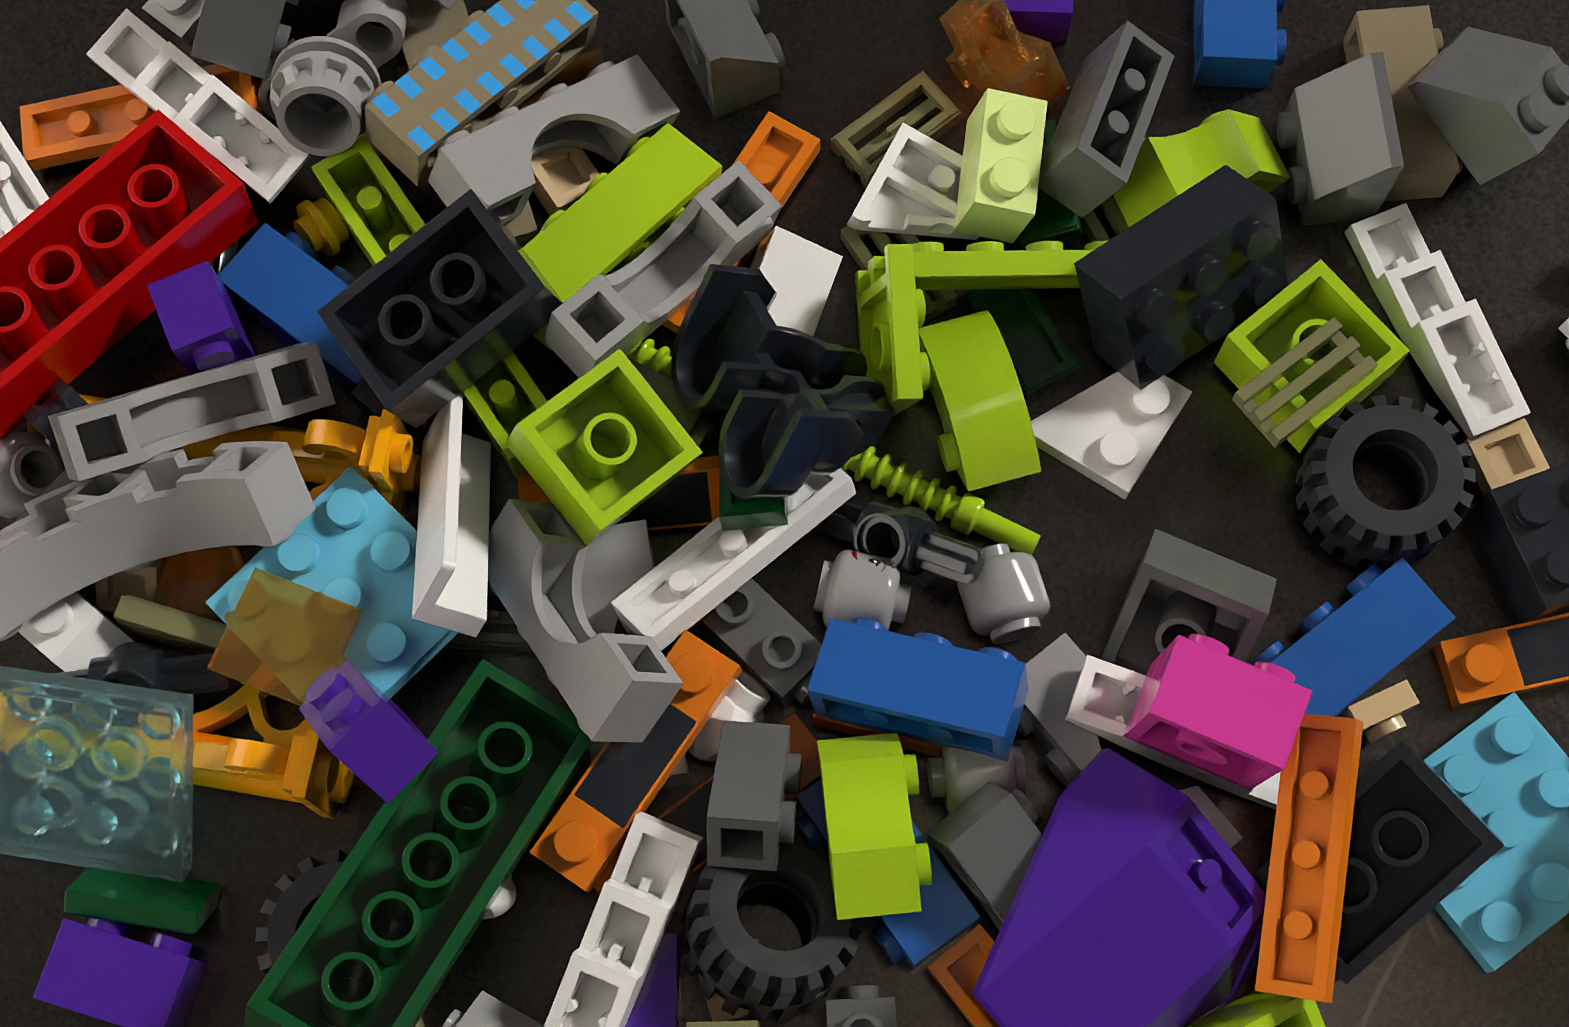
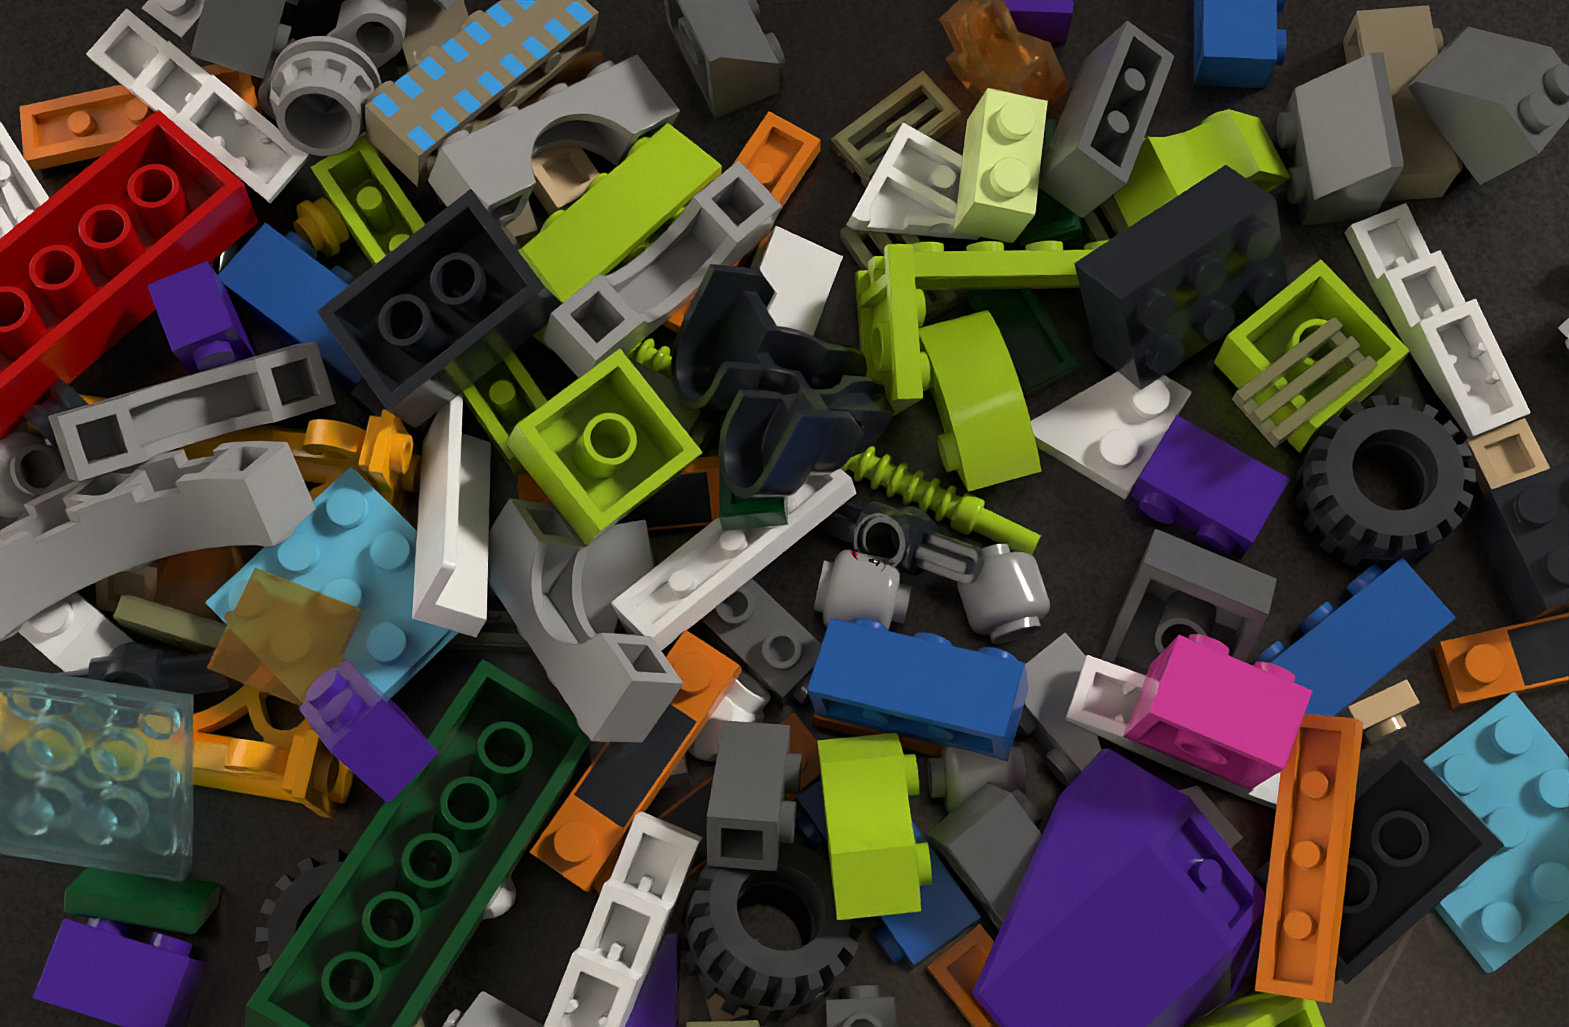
none -> dark purple brick [1130,415,1290,559]

